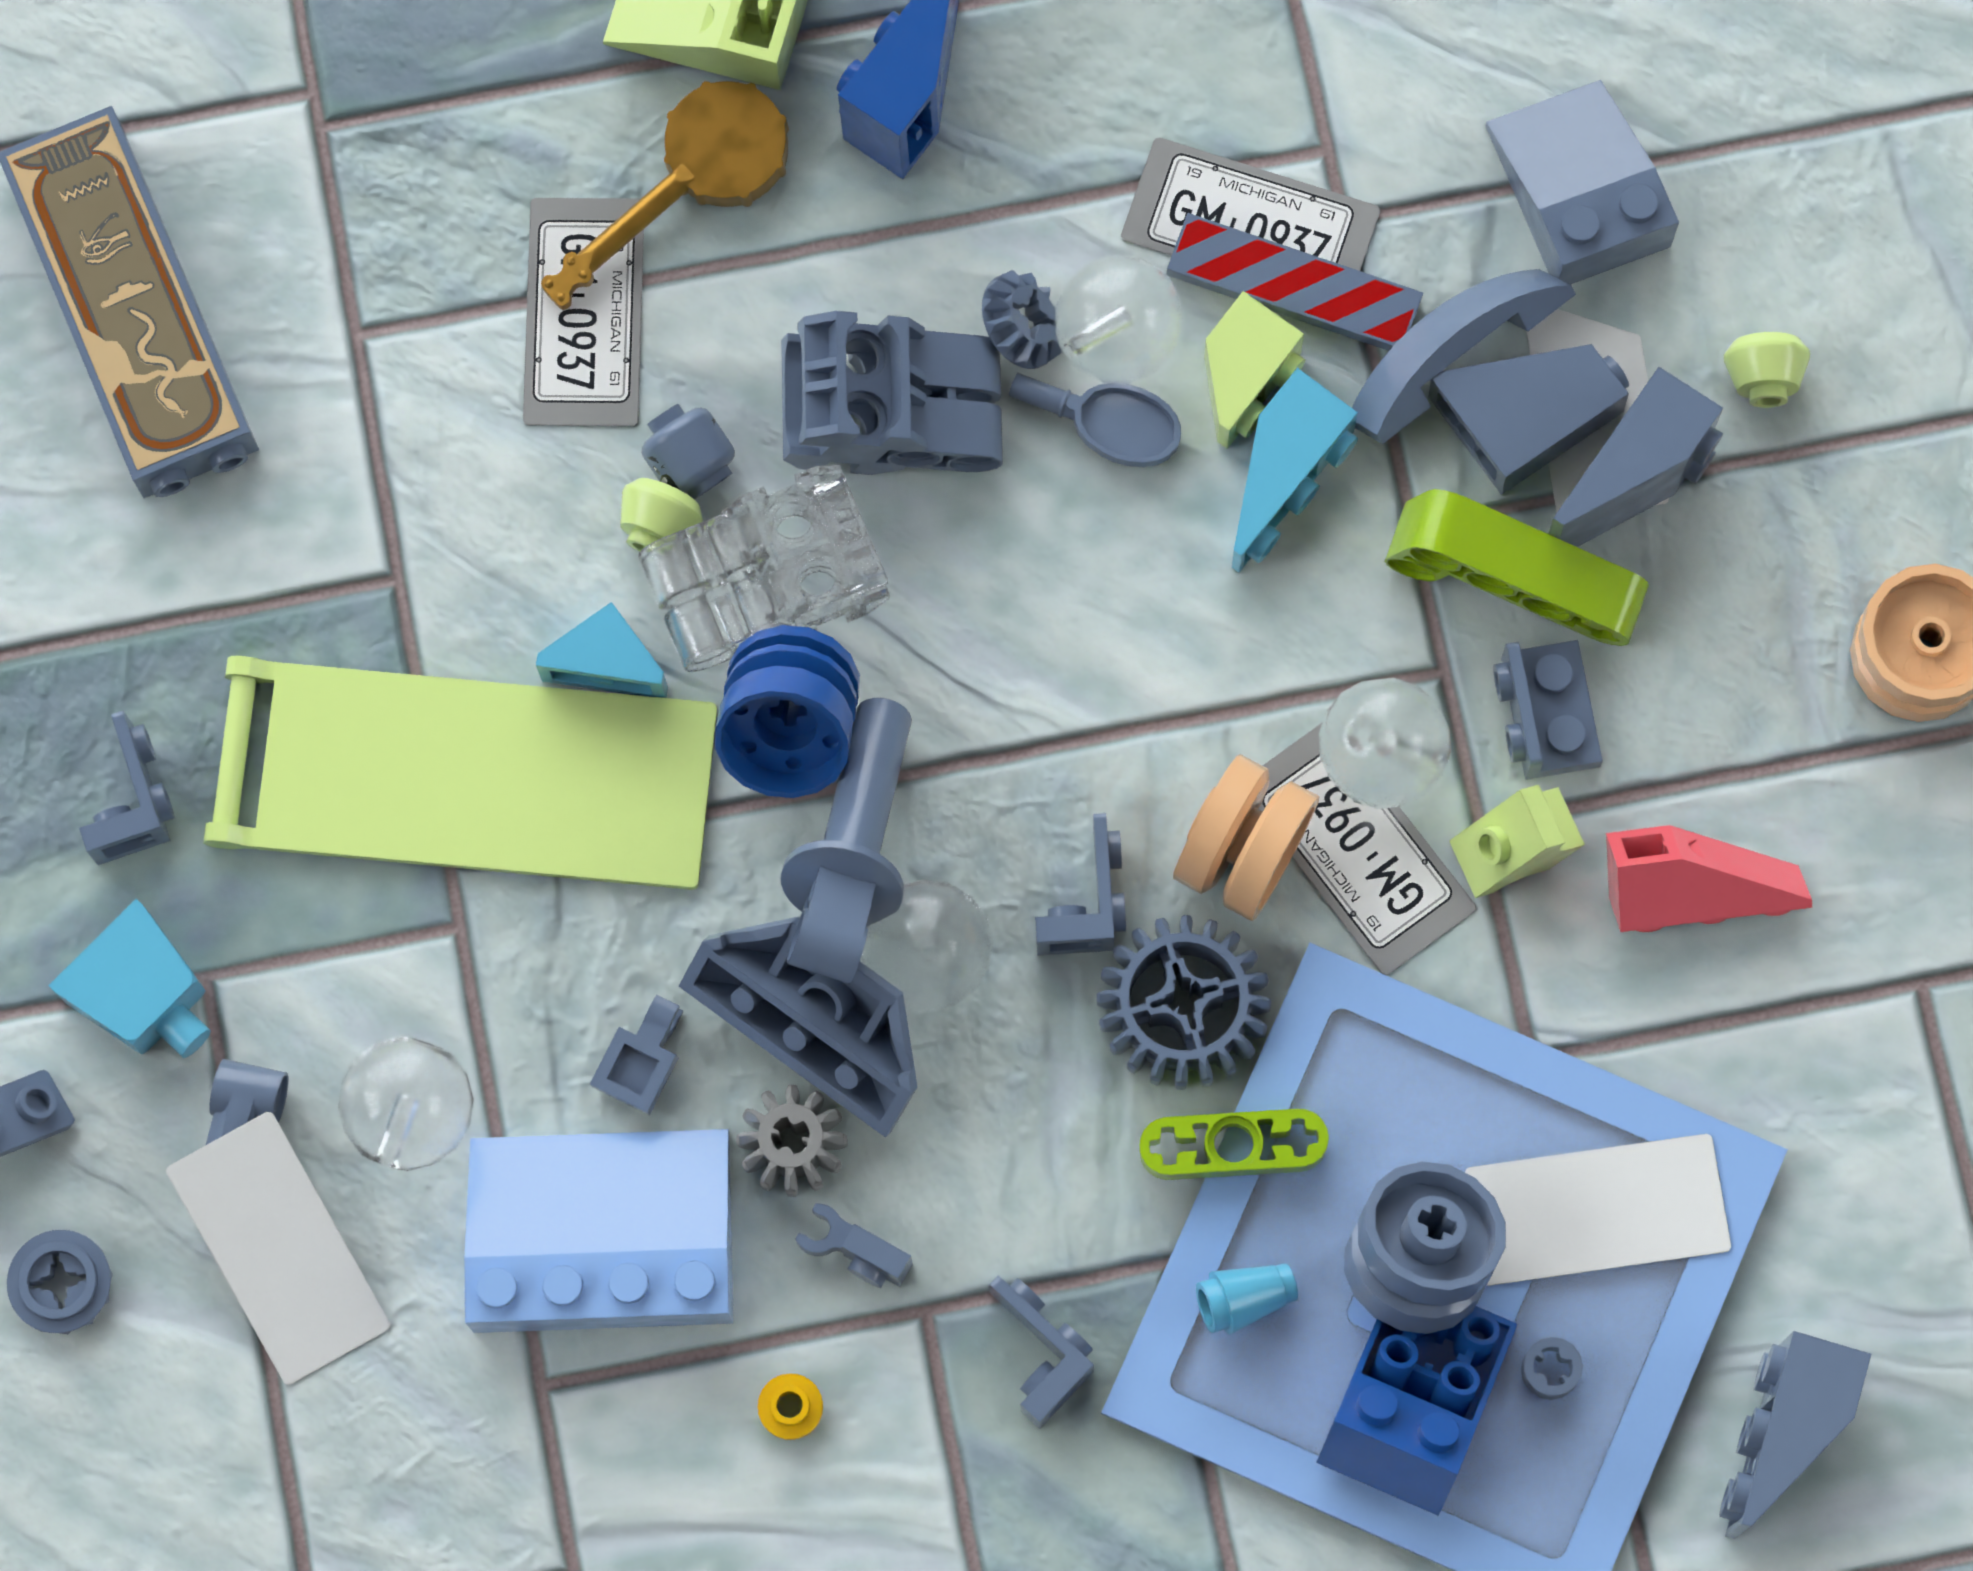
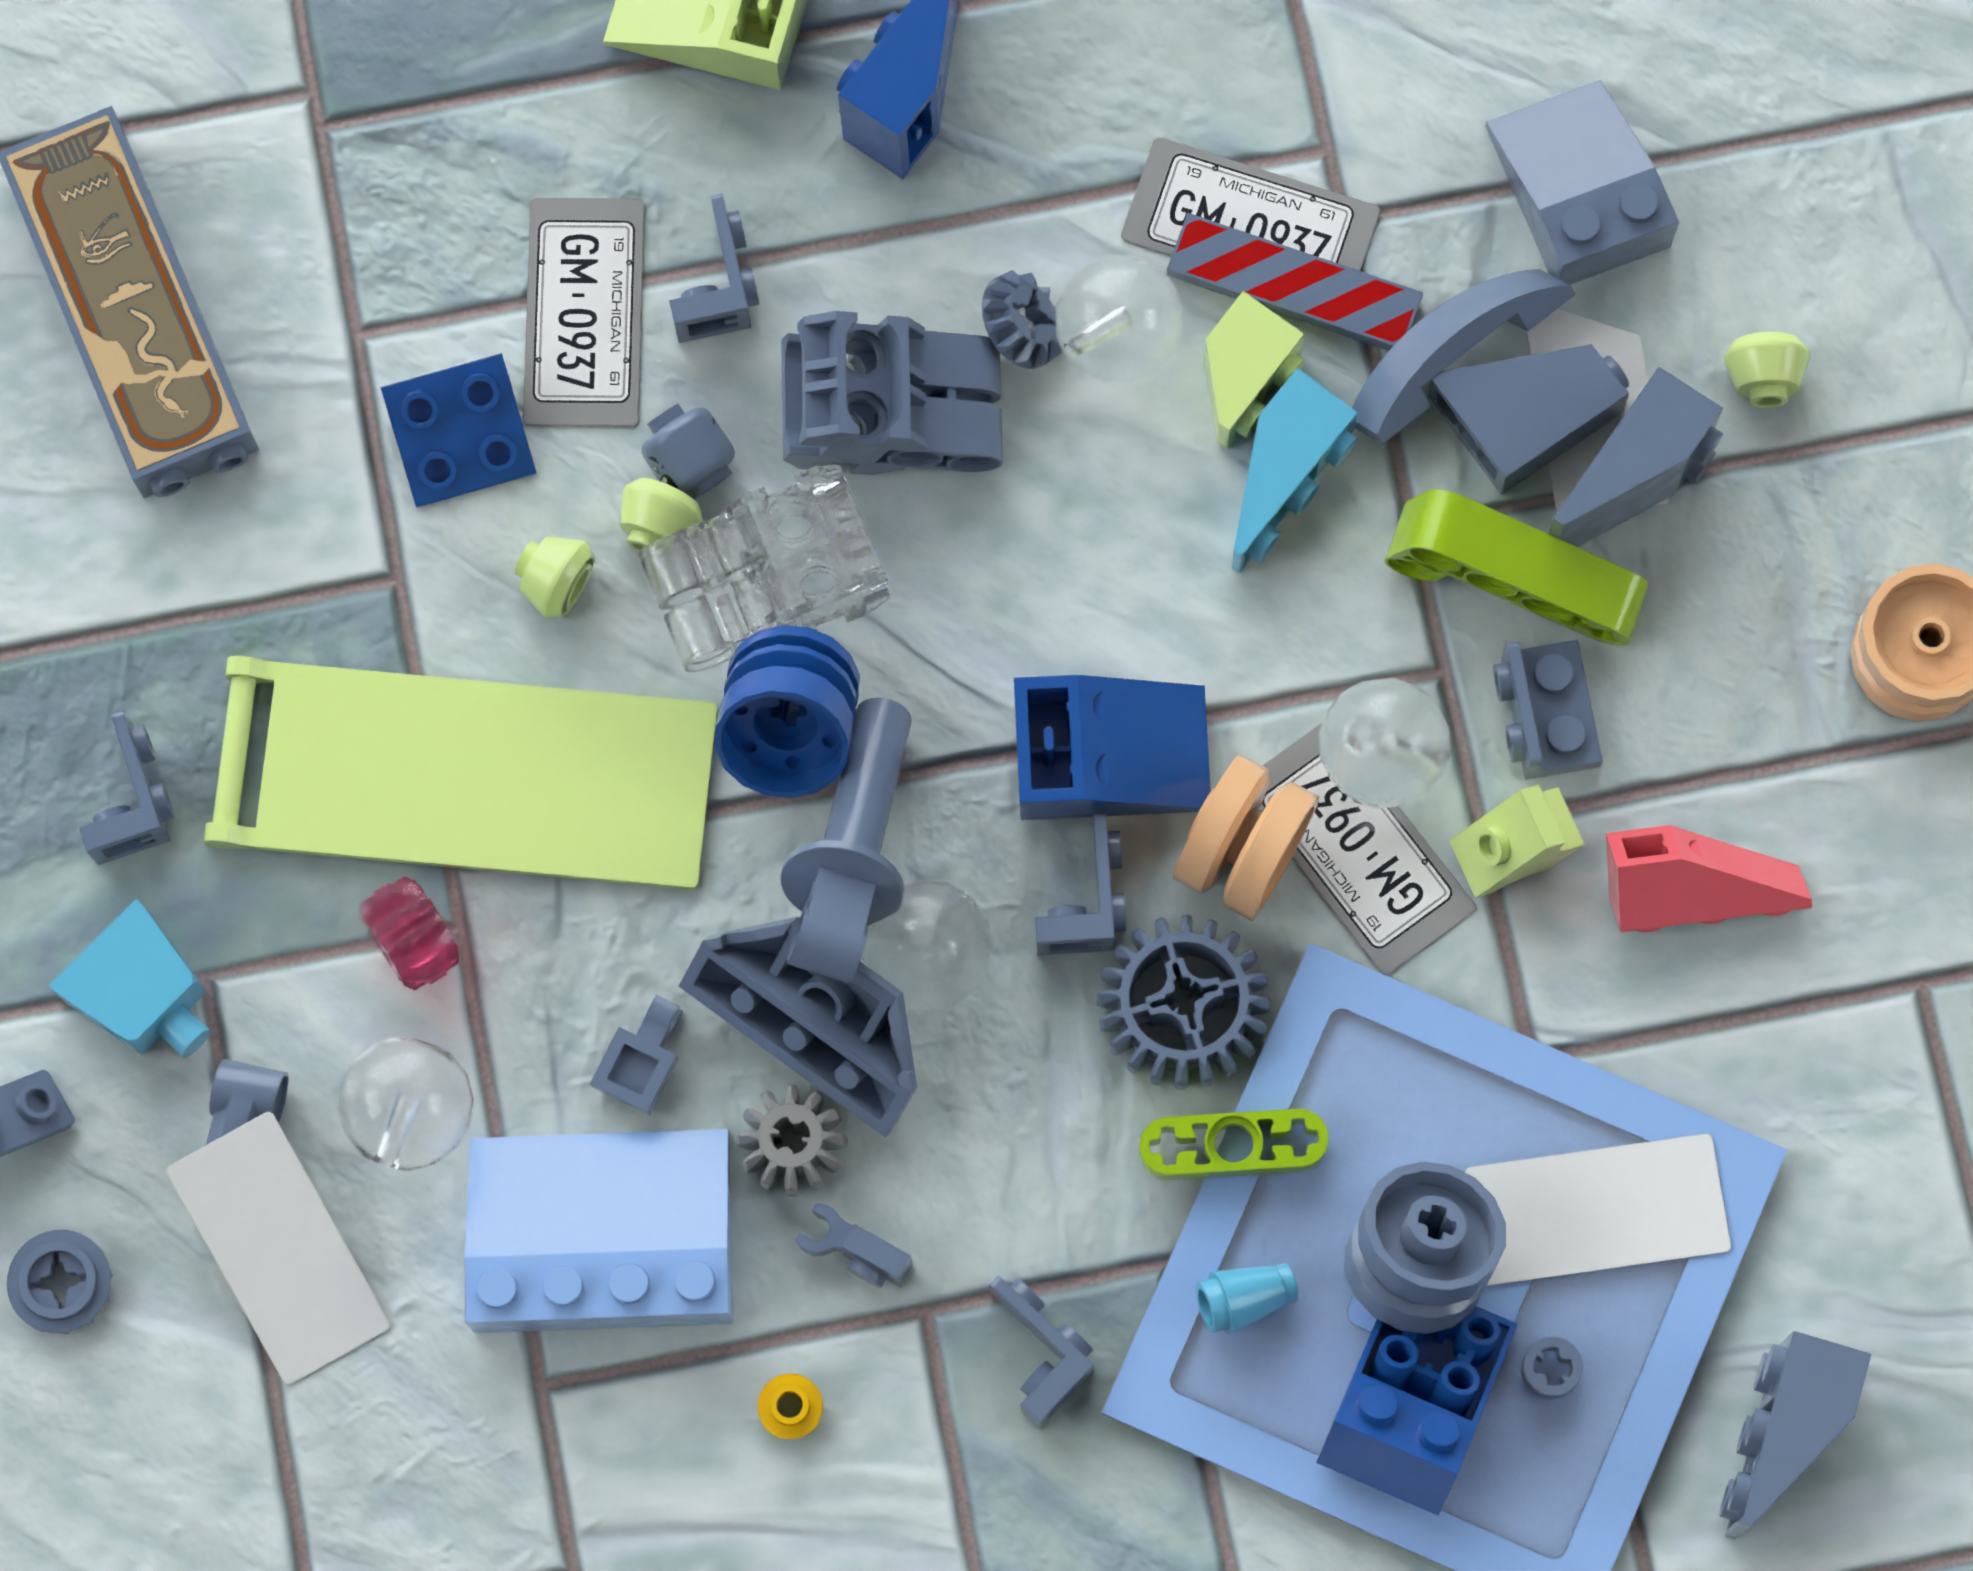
medium azure slope [536,602,668,698] -> none
pearl gold piece [541,81,789,310] -> none
sand blue piece [1009,373,1181,467] -> none
none -> clear pink gear [360,876,459,990]
none -> blue hinge [380,353,537,508]
none -> yellowish green cone [514,536,595,619]
none -> sand blue bracket [669,194,760,343]
none -> blue slope [1014,675,1211,820]

